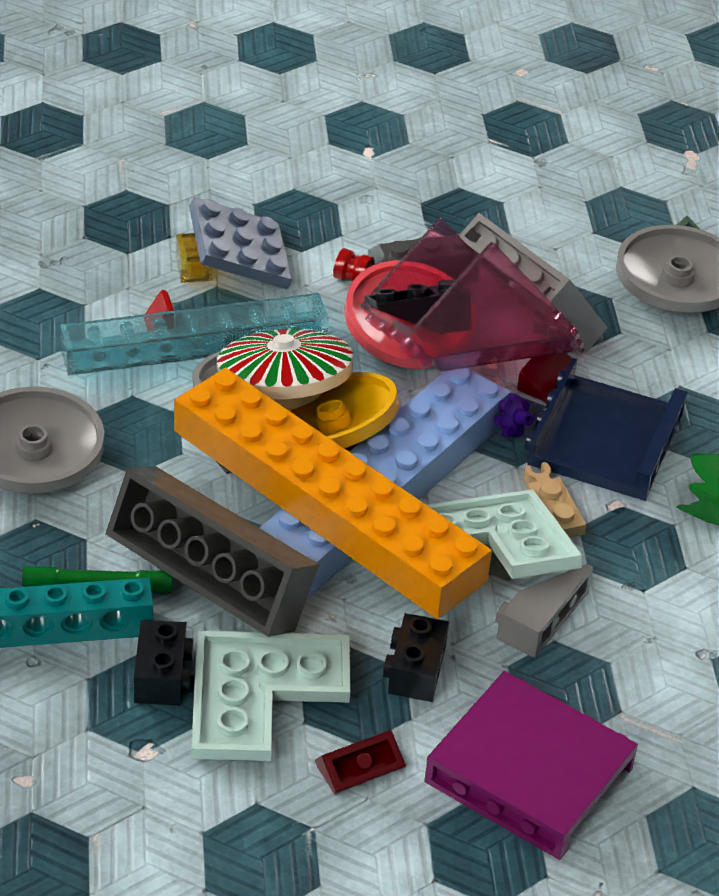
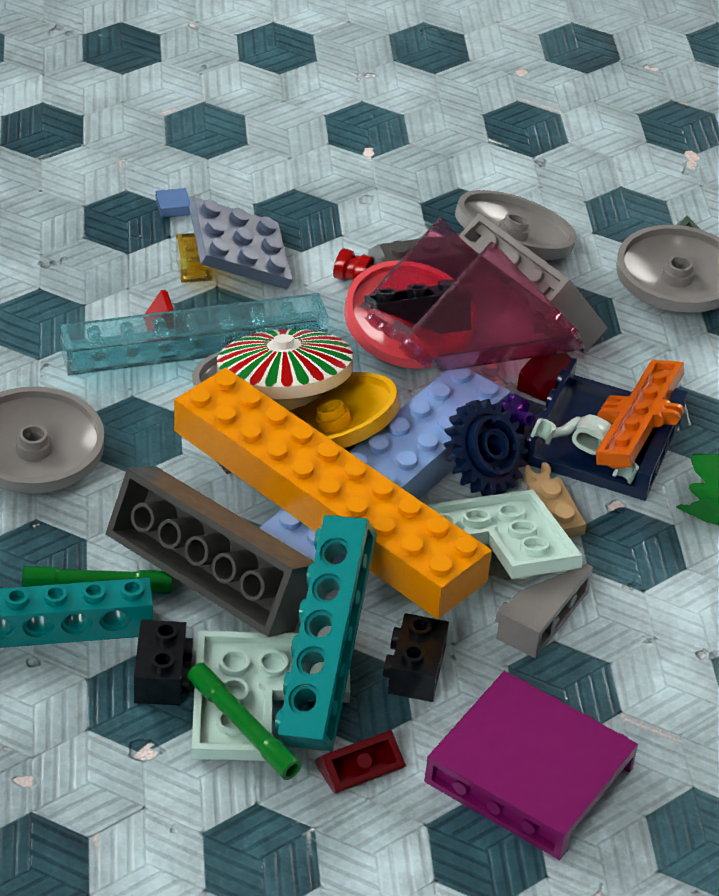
none -> medium blue tile [156,188,190,218]
none -> green piece [187,662,302,780]
none -> teal brick [275,515,377,752]
none -> dark blue gear [443,399,528,496]
none -> light grey dish [455,190,577,260]
none -> light aqua piece [530,414,639,484]
none -> orange hinge [596,360,684,469]

